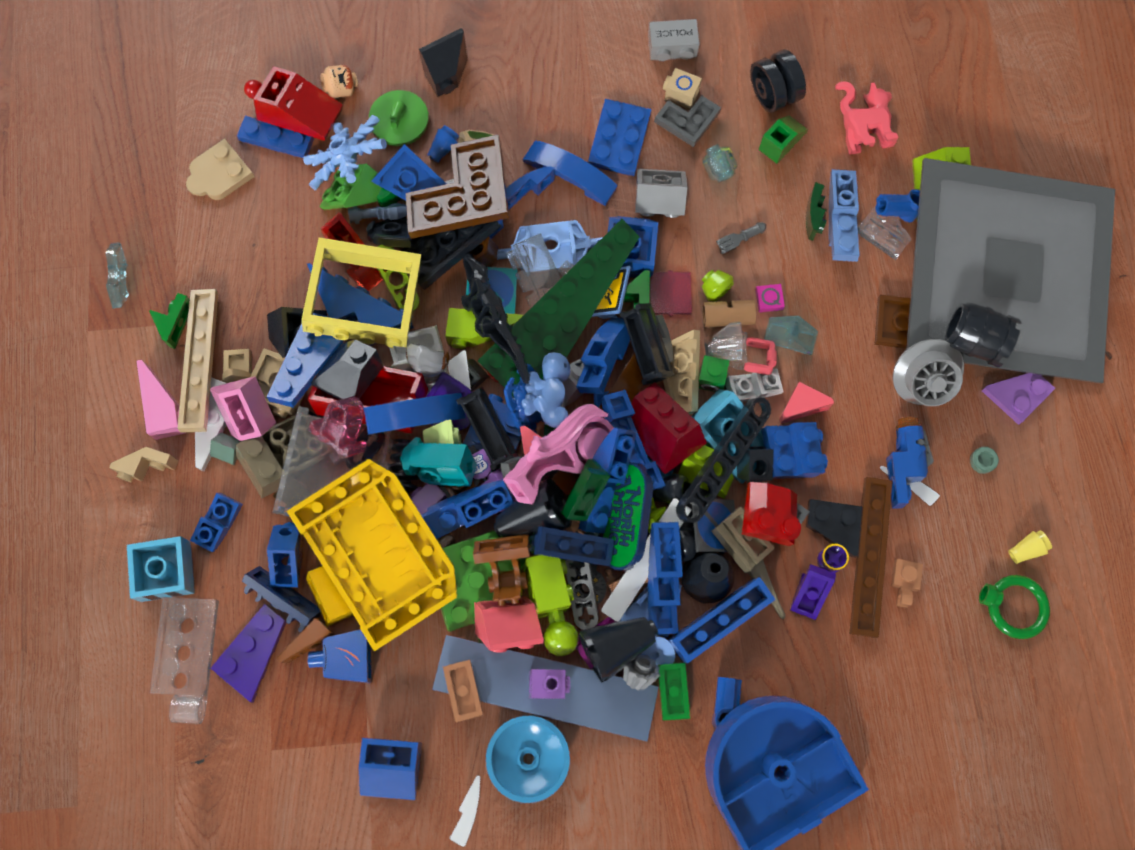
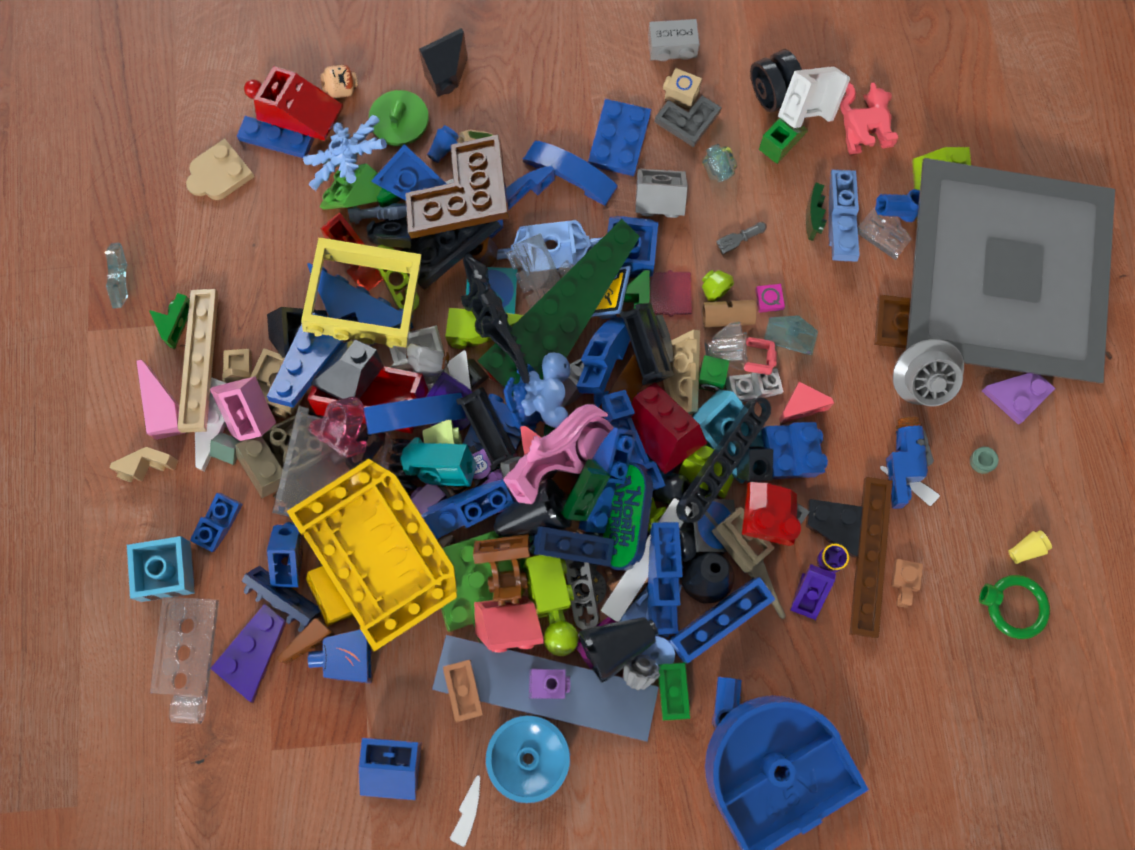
black piece [945,302,1021,367] -> none
none -> white panel [778,66,850,128]

